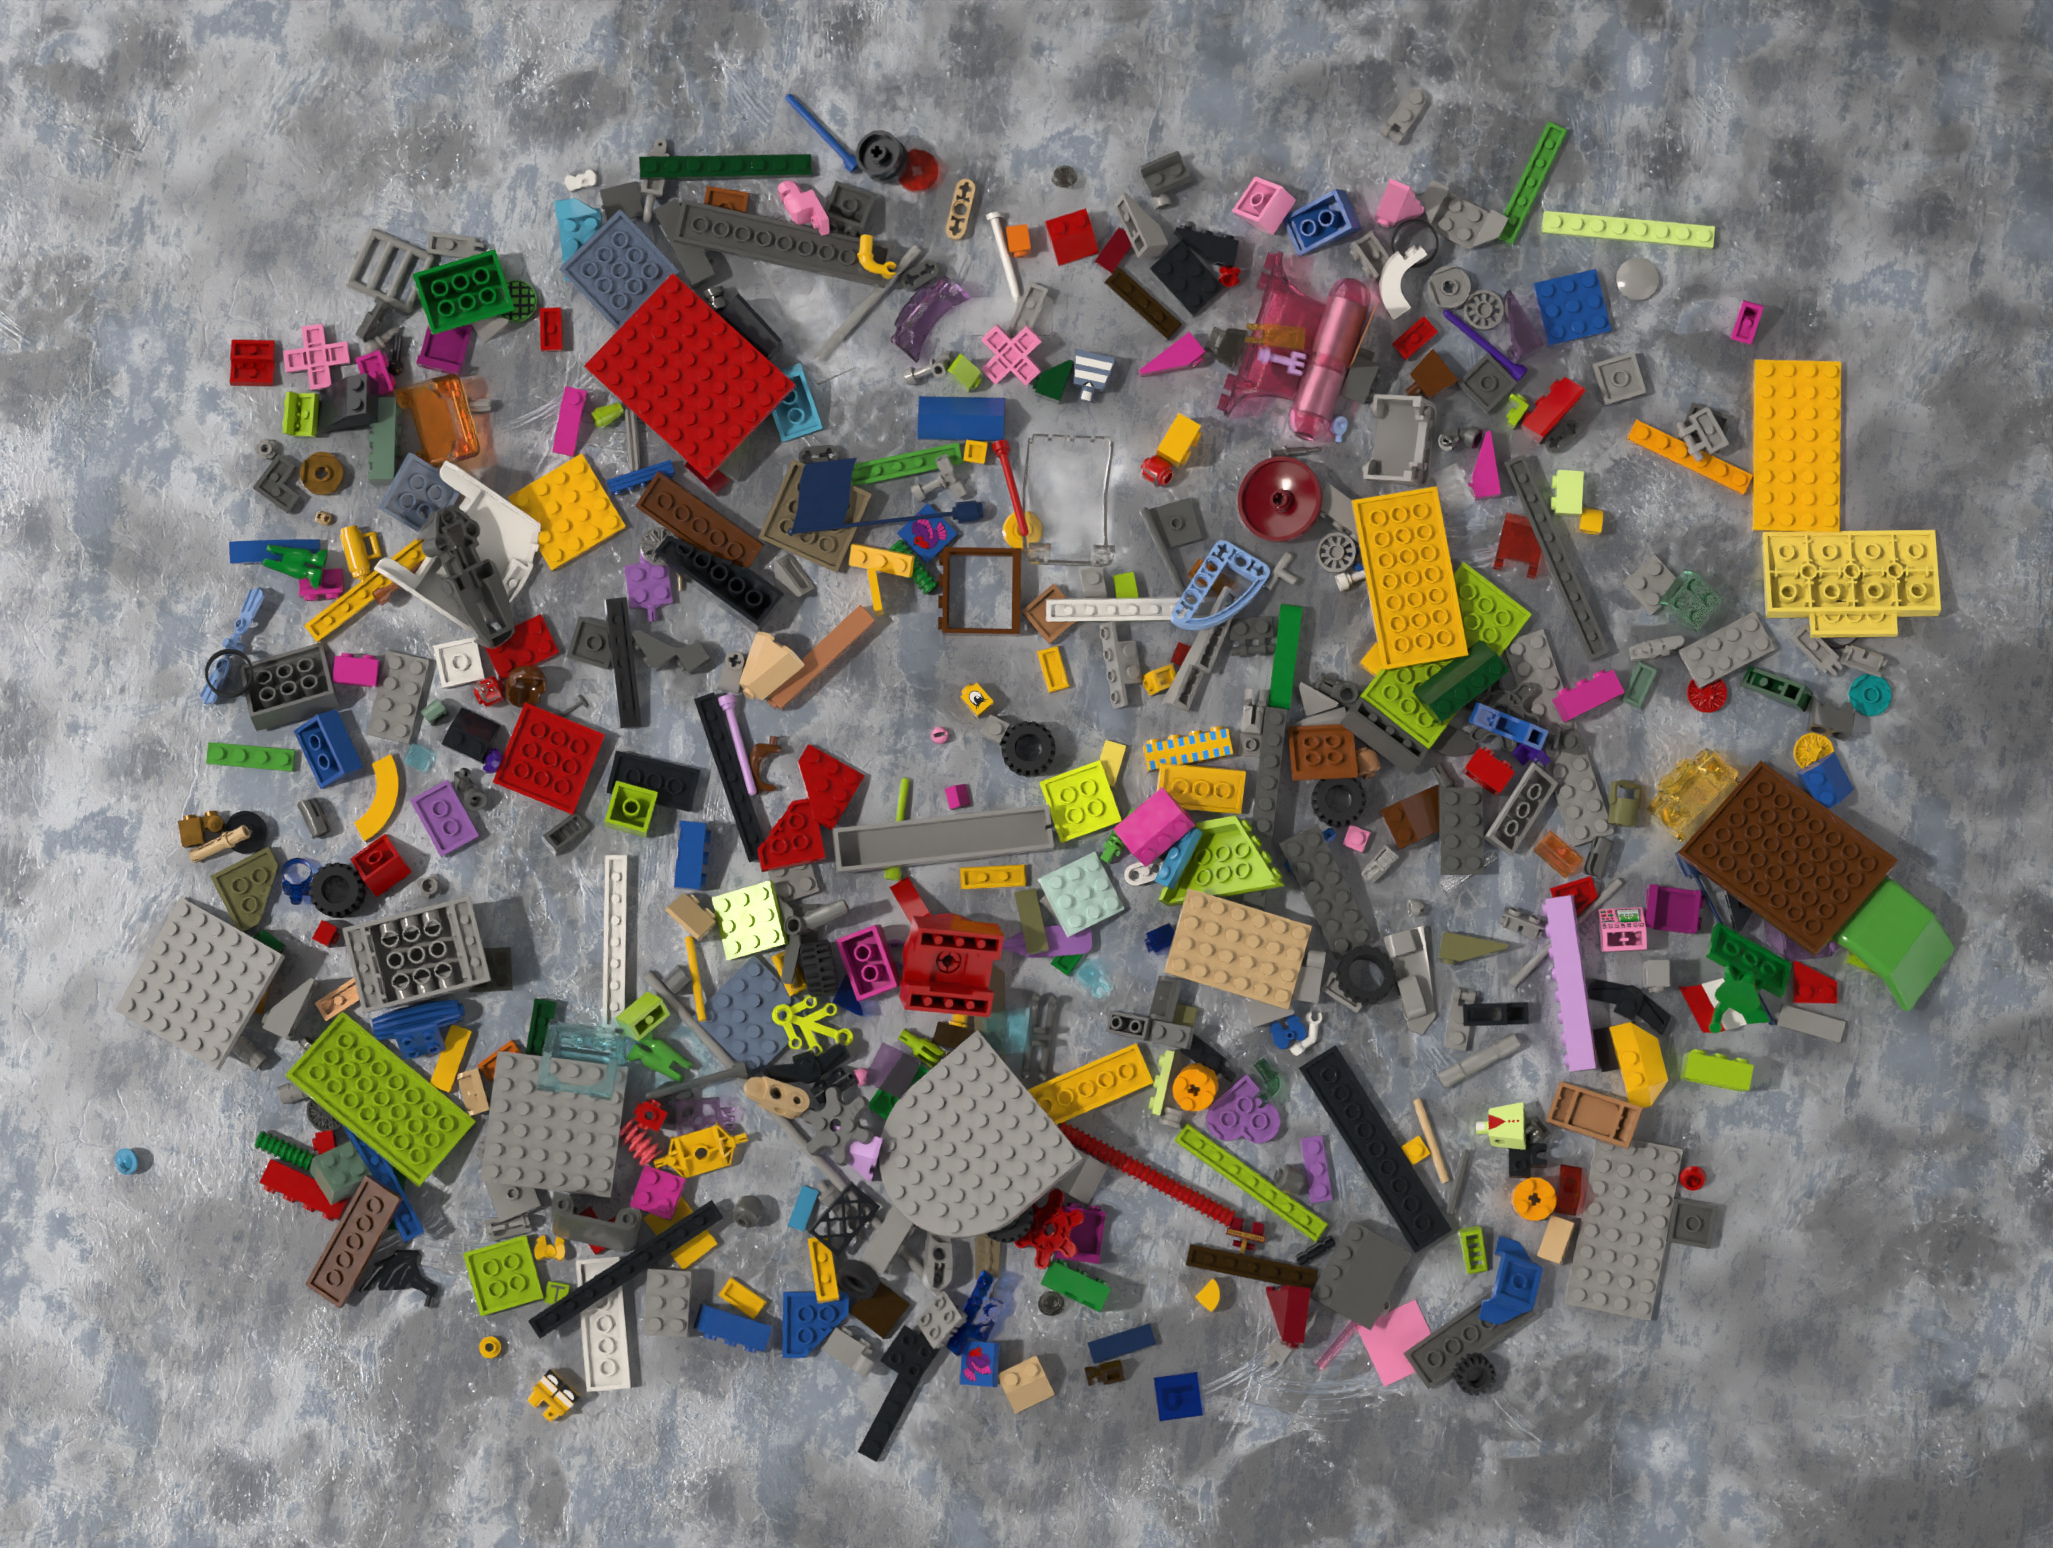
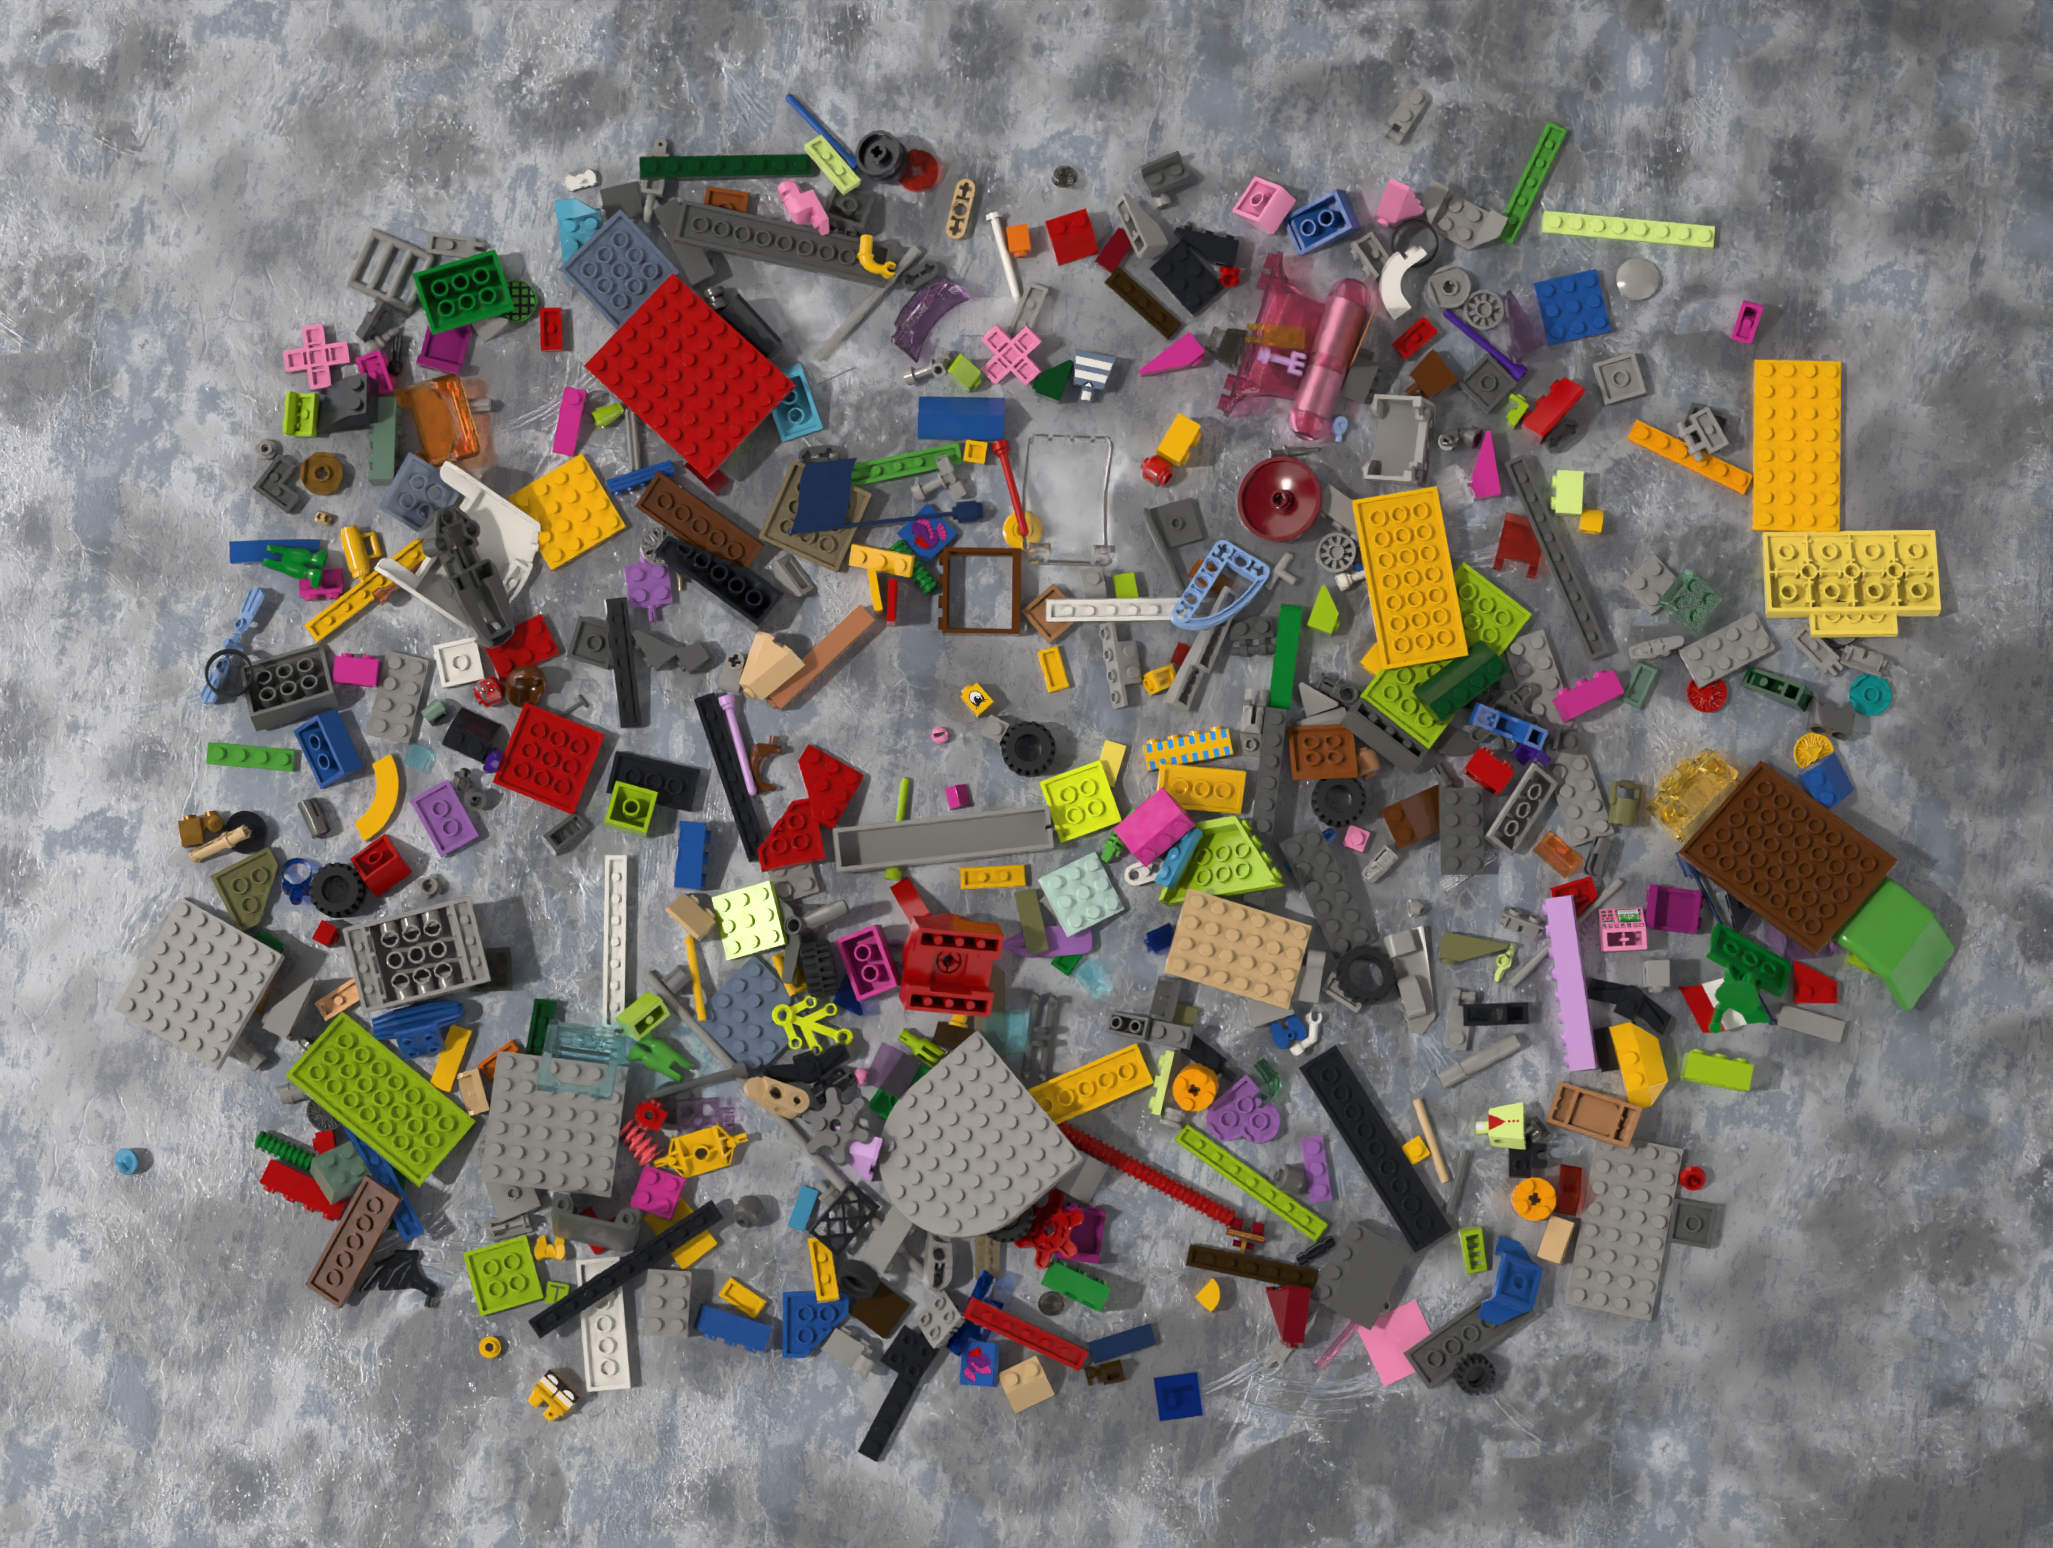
red slope [229,339,275,386] -> none
none -> yellowish green plate [804,135,861,195]
none -> red tile [886,578,898,627]
none -> red plate [962,1296,1089,1371]
none -> lime slope [1306,585,1341,636]
none -> yellowish green piece [1494,942,1516,983]

